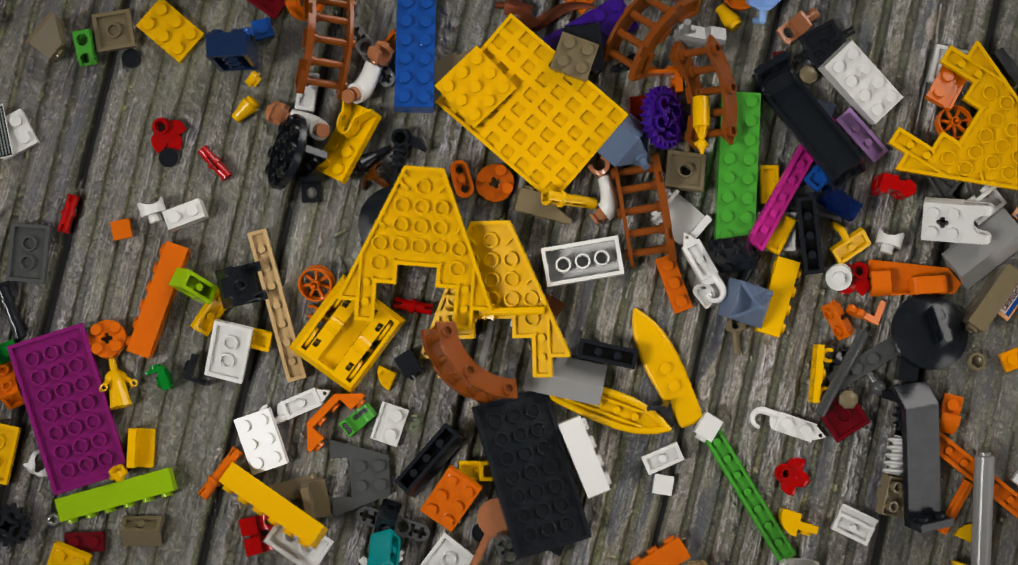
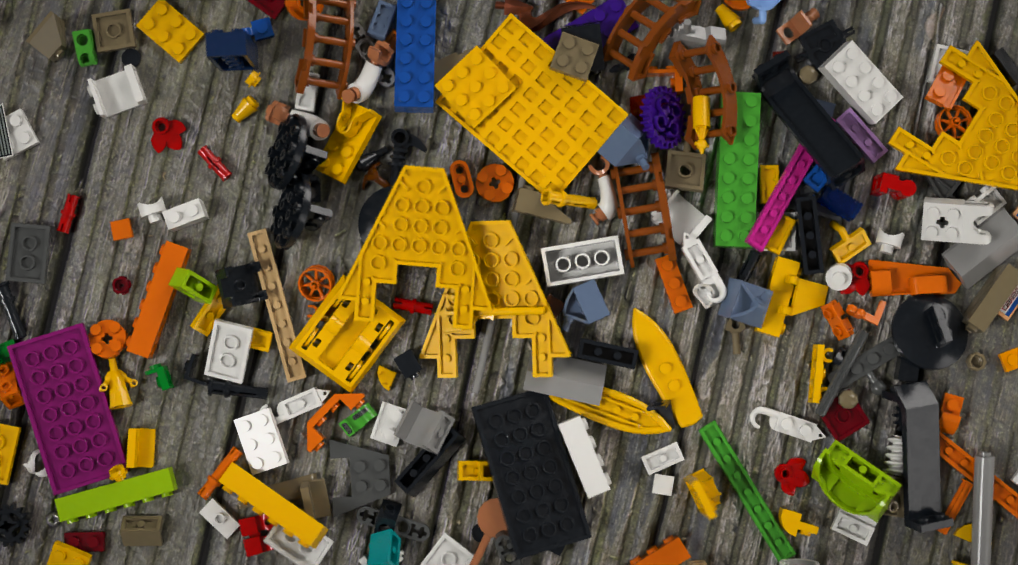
black piece [158,148,178,167] -> none
orange plate [420,465,483,532] -> none
dark orange fence [421,321,518,404] -> none
white brick [693,411,723,443] -> none
black plate [708,235,758,273] -> none
none -> white panel [87,64,148,119]
none -> dark red plate [112,276,131,295]
none -> white plate [199,498,240,539]
none -> black pin [208,378,269,400]
none -> black bracket [270,173,333,250]
none -> sand blue plate [366,0,397,41]
none -> light grey panel [394,400,455,454]
none -> sand blue piece [561,279,610,332]
none -> yellow plate [683,468,722,520]
none -> yellow flag [777,275,829,316]
none -> lime piece [811,440,902,523]

